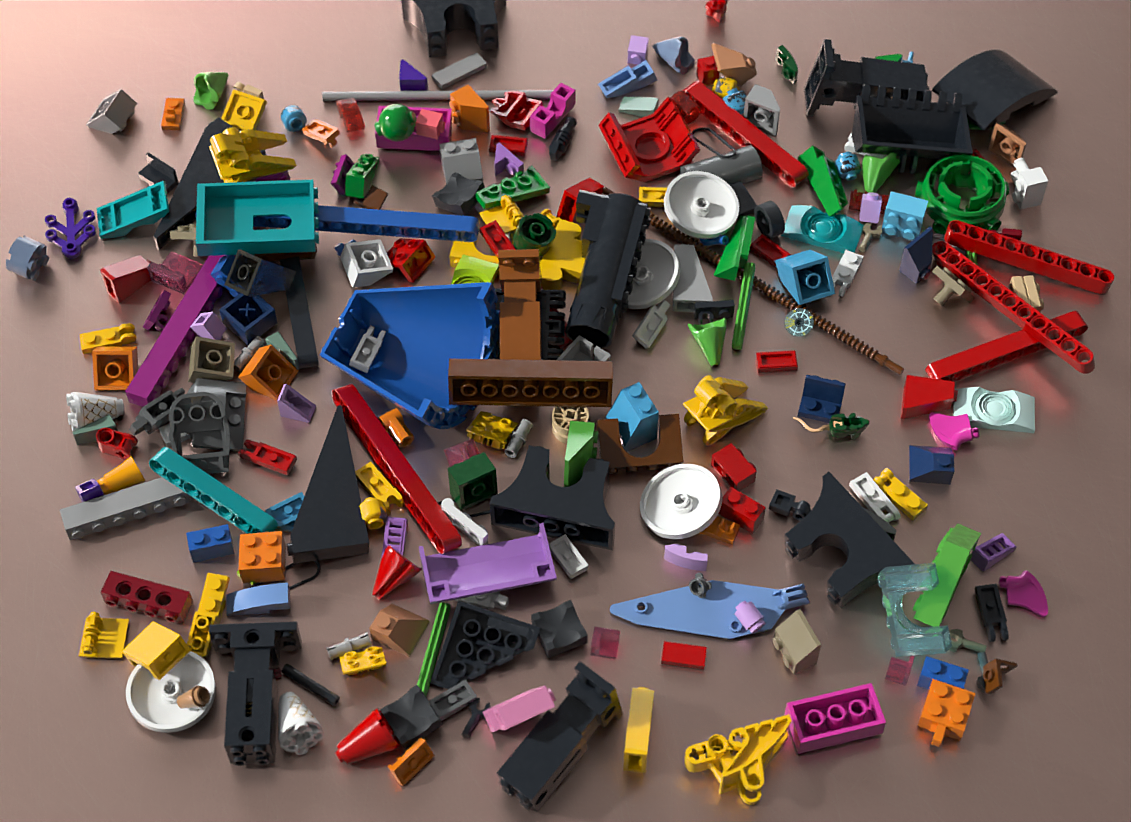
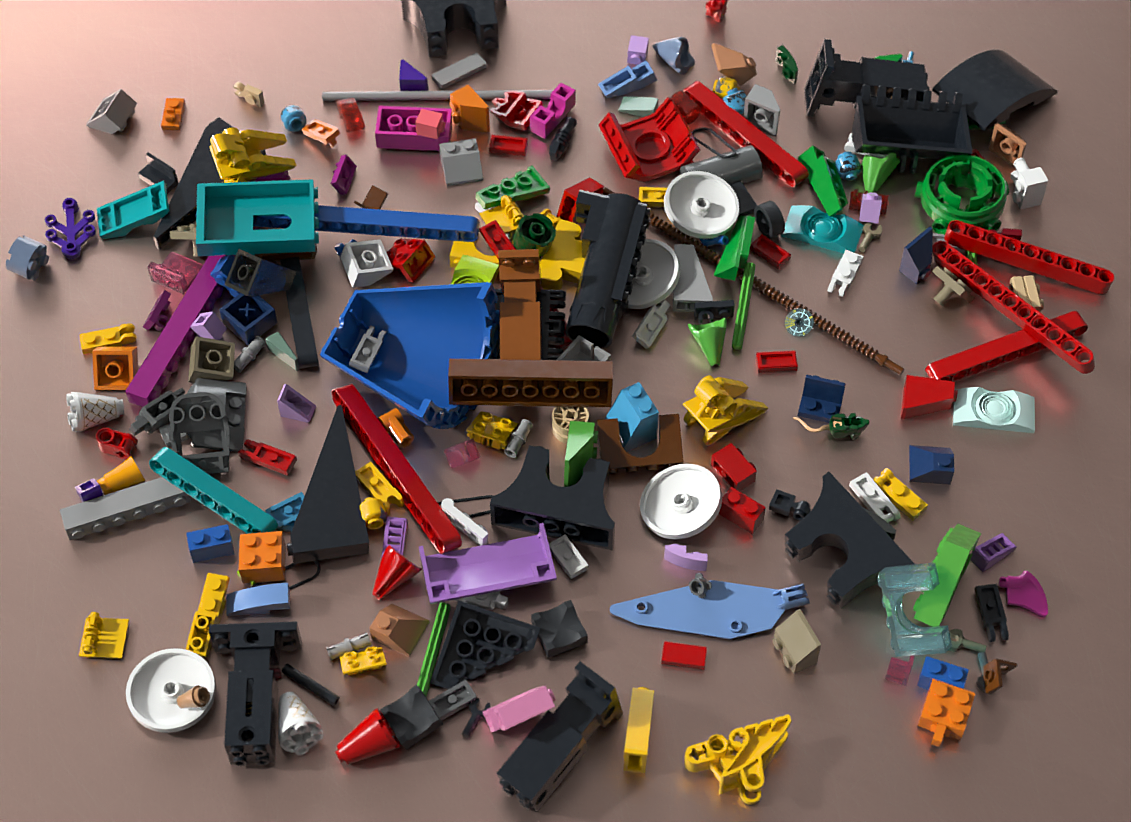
sand green slope [72,415,118,445] -> none
red slope [100,255,155,304] -> none
dark red brick [100,571,193,623] -> none
yellow panel [122,621,191,681] -> none
bright green hat [193,71,229,110] -> none
yellow tile [221,89,267,131] -> none
orange slope [238,345,298,401] -> none
green slope [345,154,380,198] -> none
green brick [375,104,417,141] -> none
orange plate [388,738,435,786] -> none
black brick [432,172,485,216] -> none
dark green brick [447,452,498,511] -> none
medium lavender slope [494,143,524,176] -> none
clear pink panel [591,626,620,659] -> none
red brick [696,55,720,86] -> none
orange plate [700,516,740,545] -> none
lavender brick [735,601,766,634] -> none
dark azure slope [775,250,835,305] -> none
dark pink brick [785,683,886,754] -> none
medium azure piece [882,191,928,240] -> none
dark pink arm [929,413,980,450] -> none

